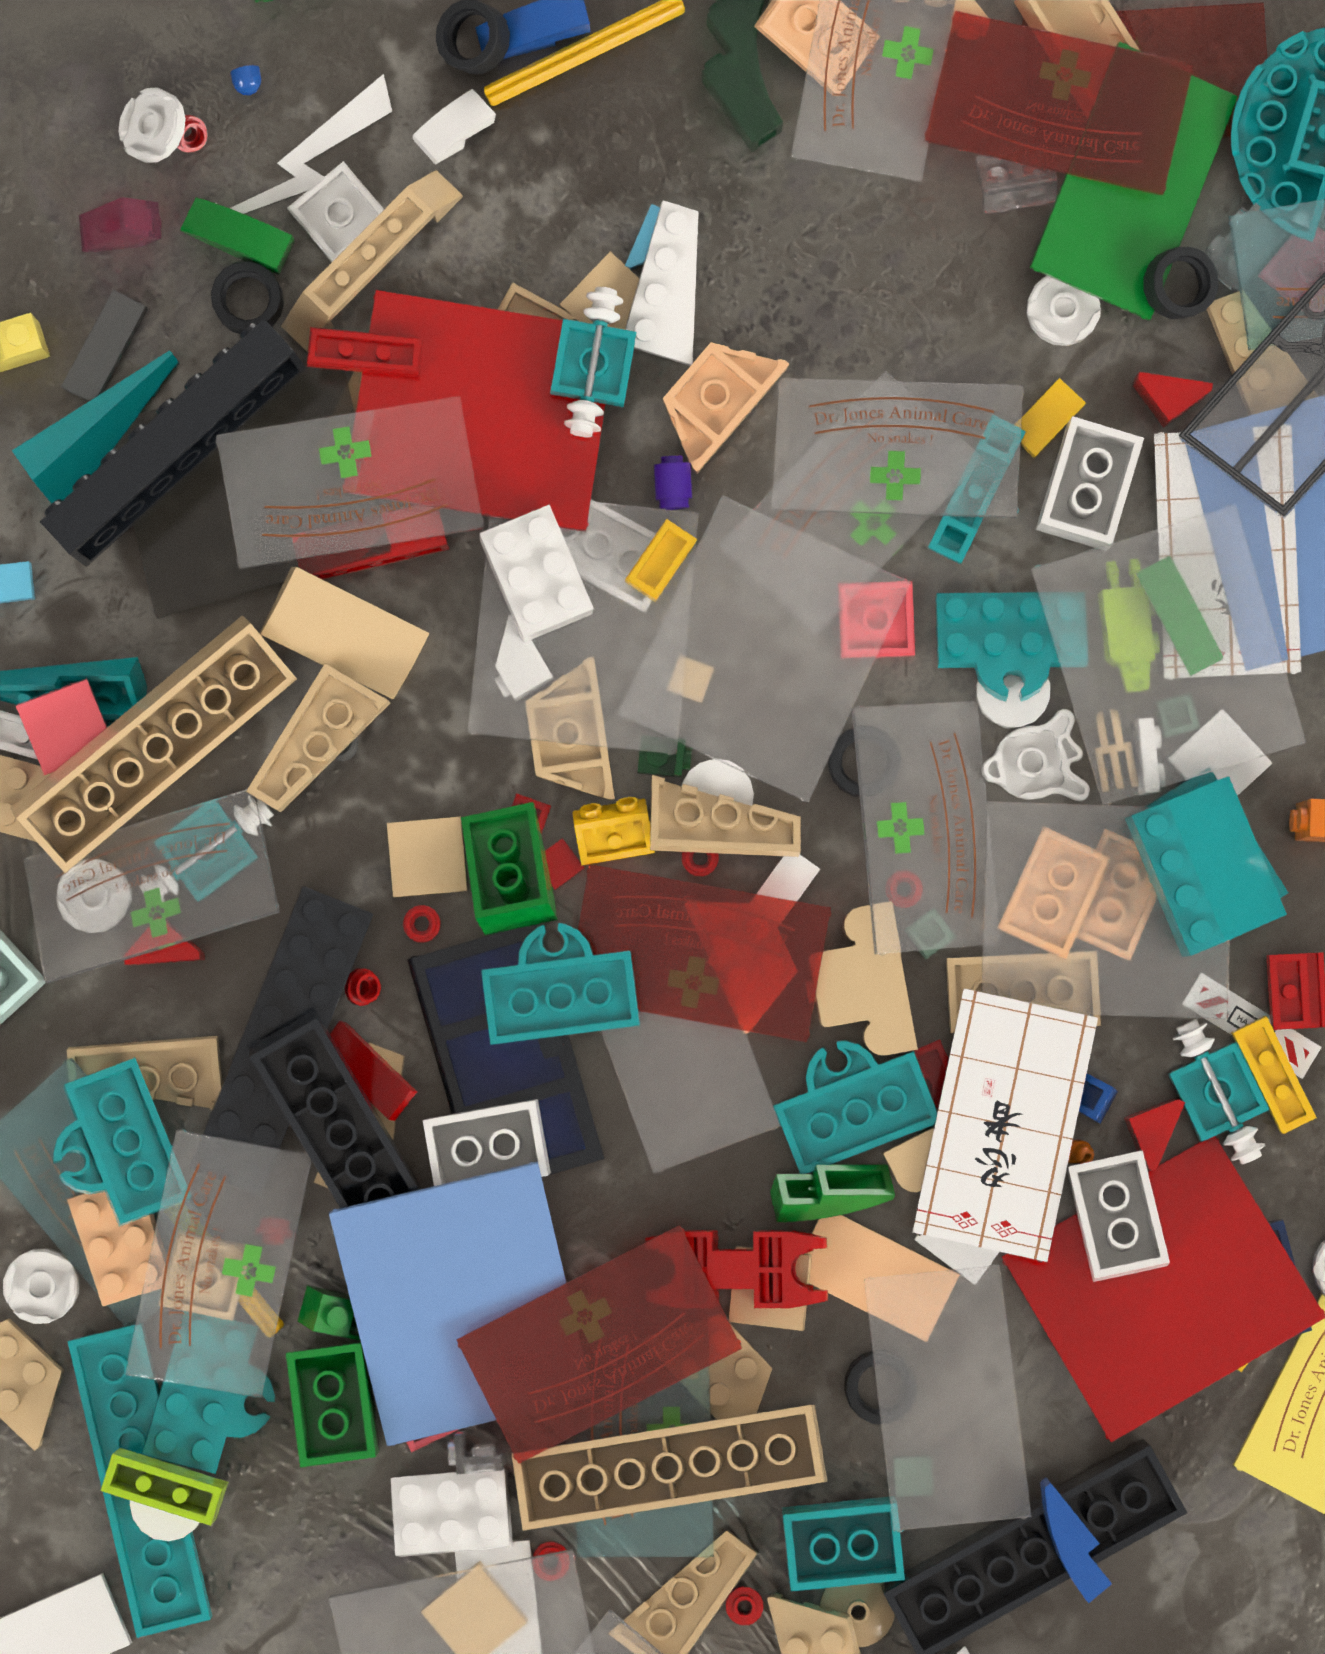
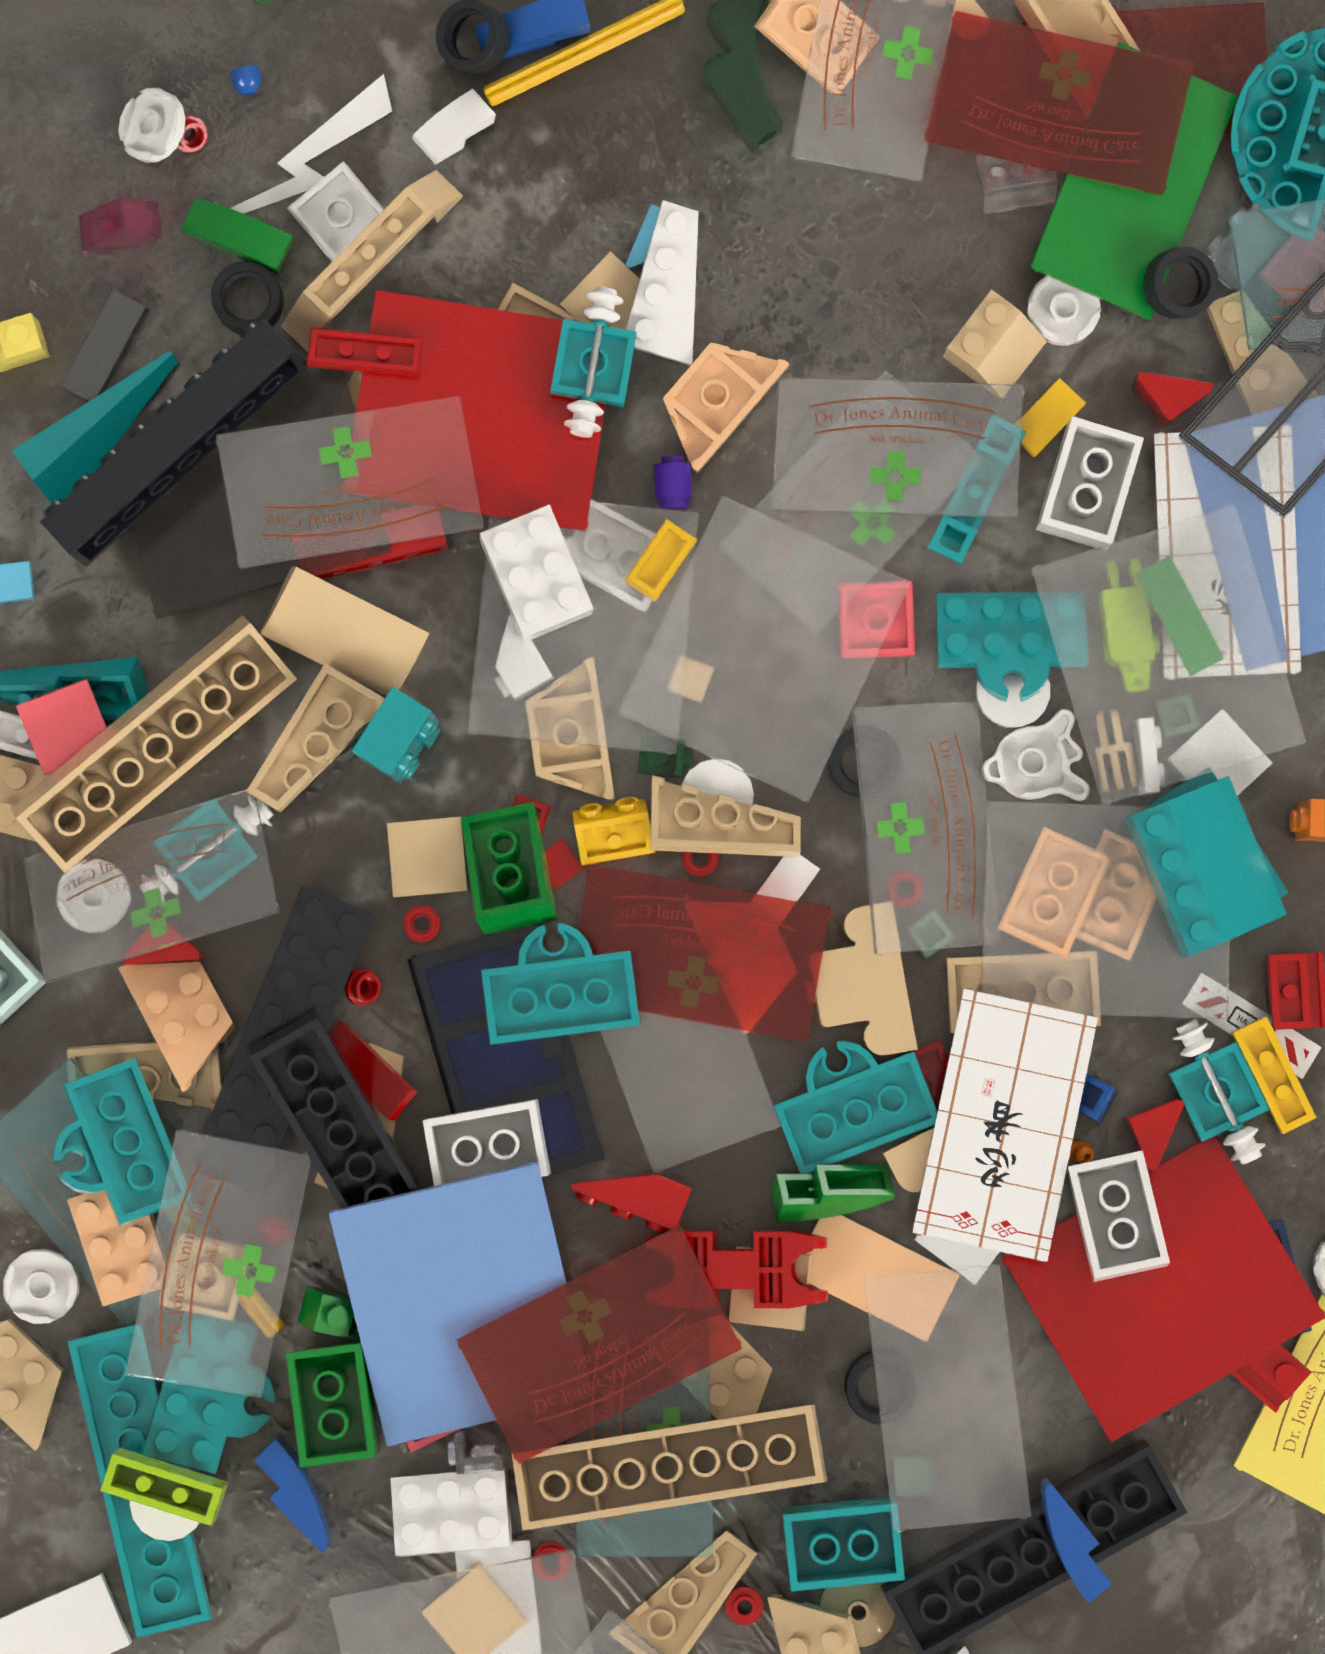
none -> light nougat wing [118,962,235,1092]
none -> blue slope [254,1434,331,1553]
none -> teal brick [352,687,441,784]
none -> red slope [570,1173,692,1234]
none -> tan slope [943,289,1047,401]
none -> red plate [1231,1344,1312,1413]

